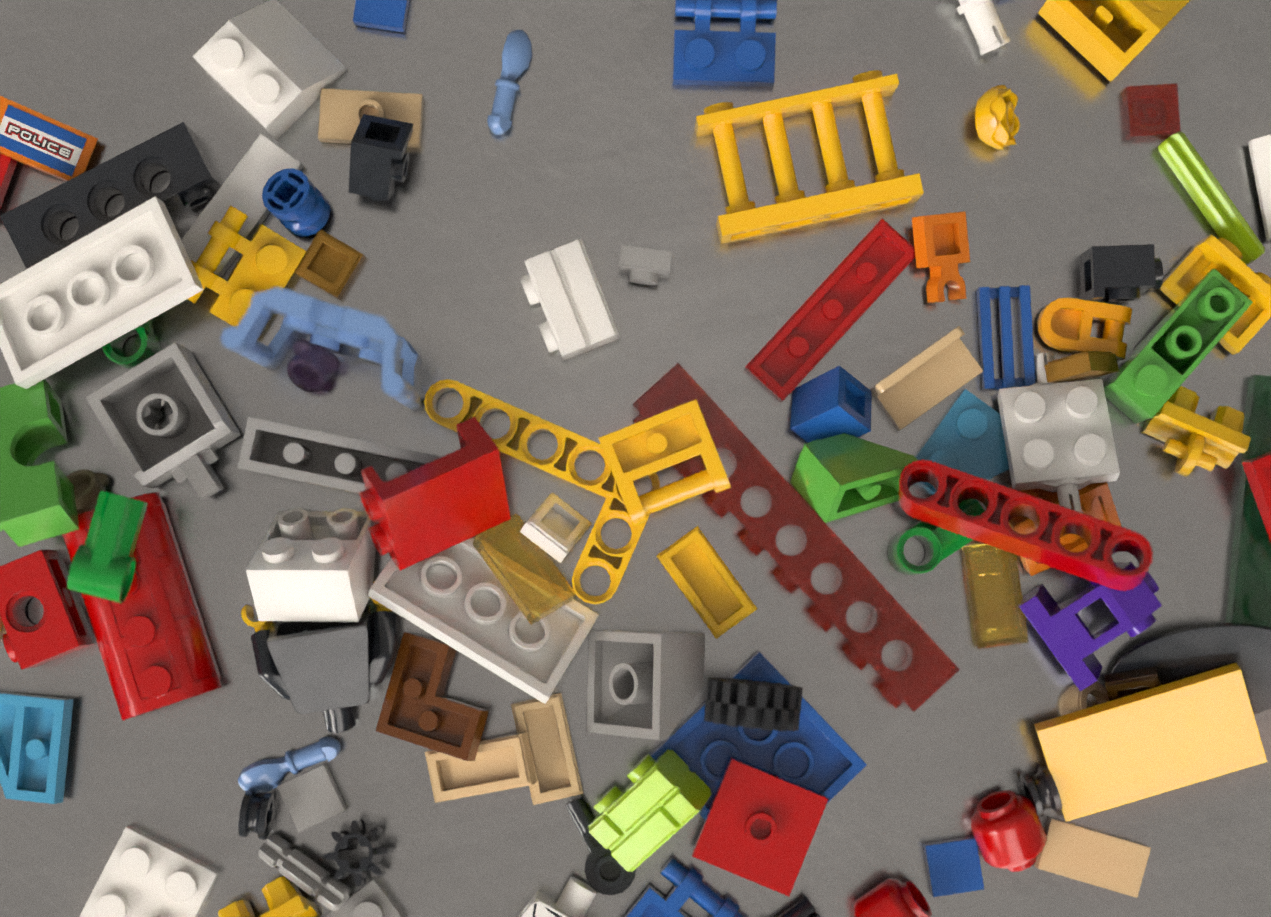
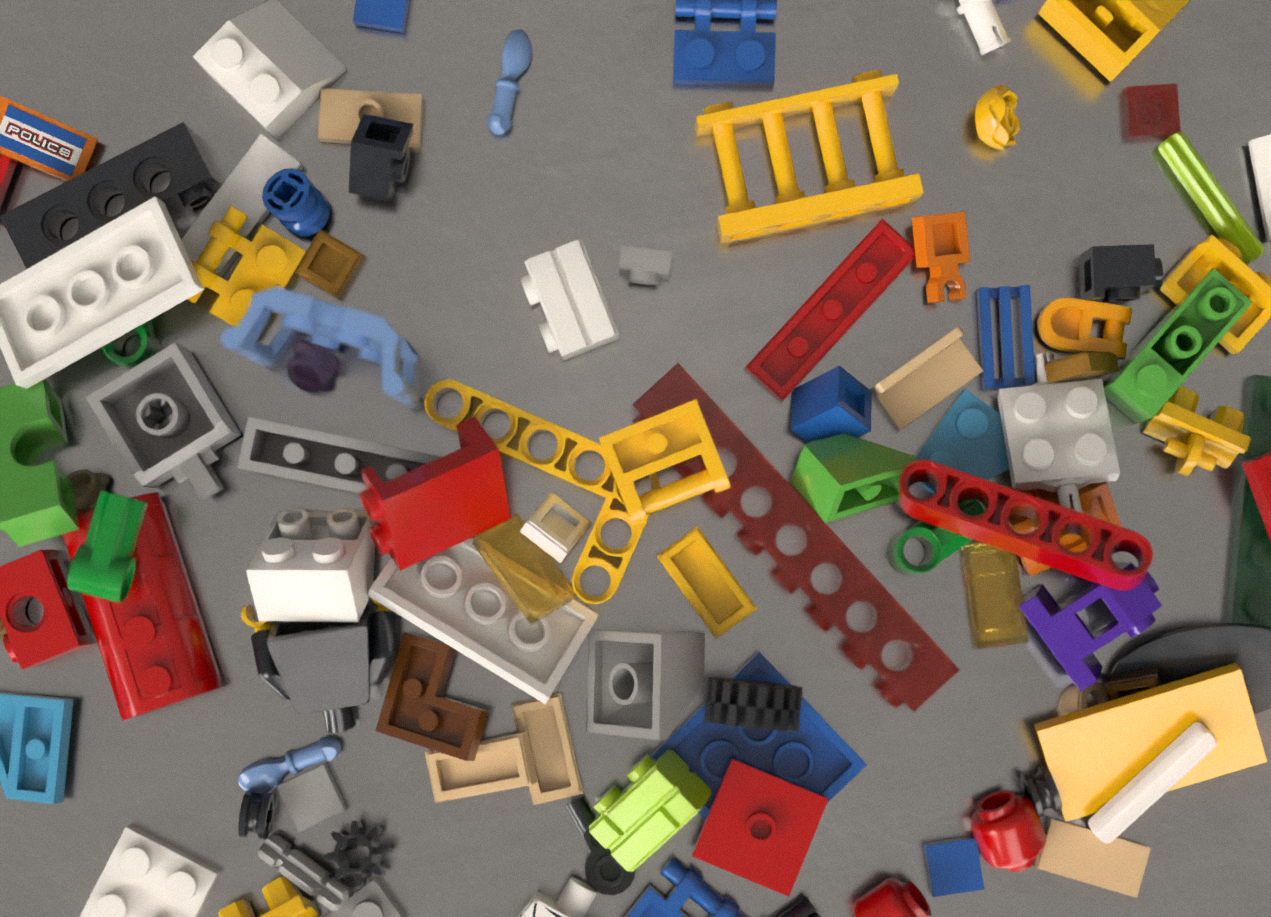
none -> white axle [1088,722,1218,844]

